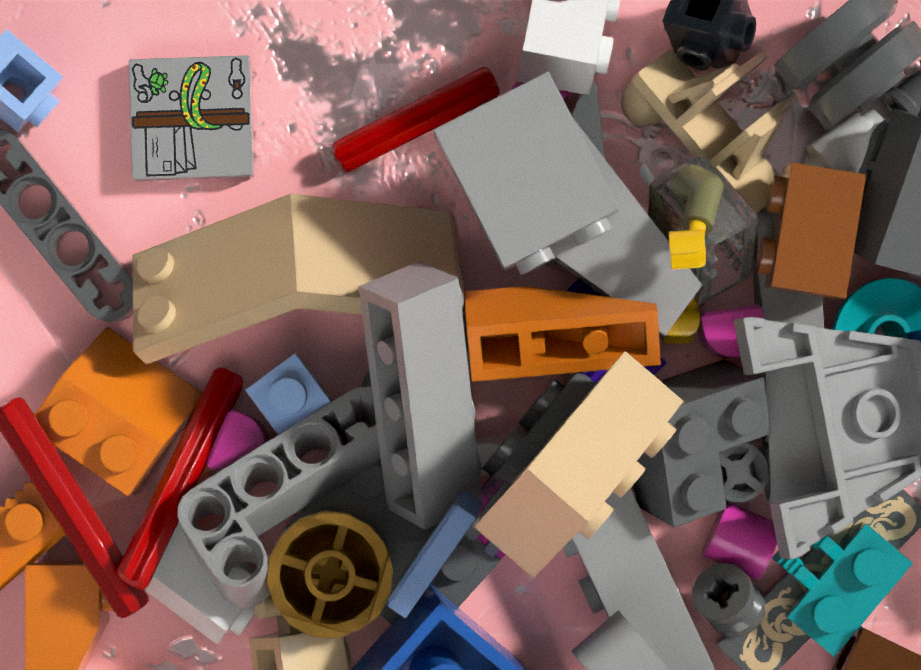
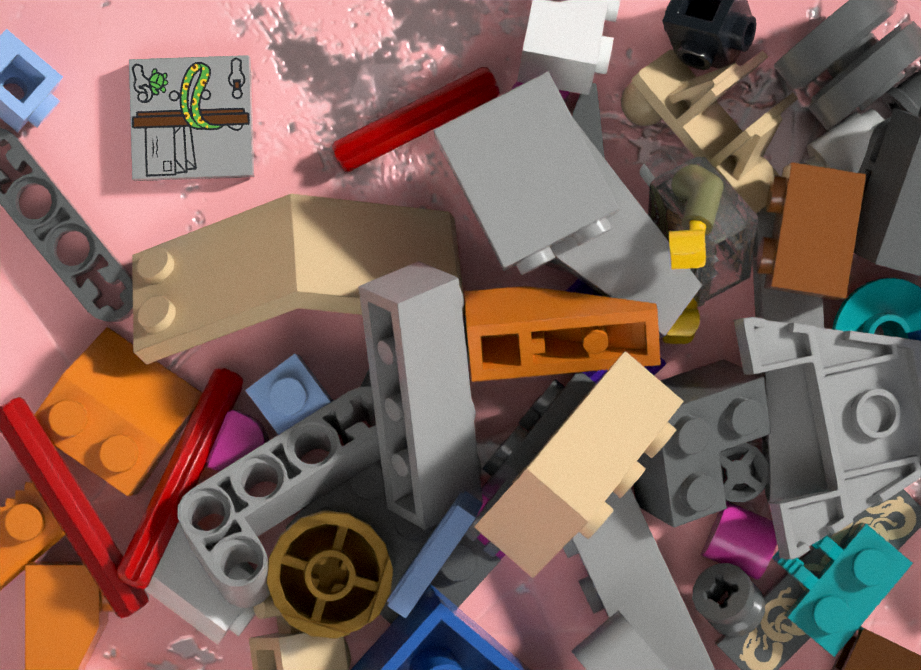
dark pink brick [697,304,764,359] -> none

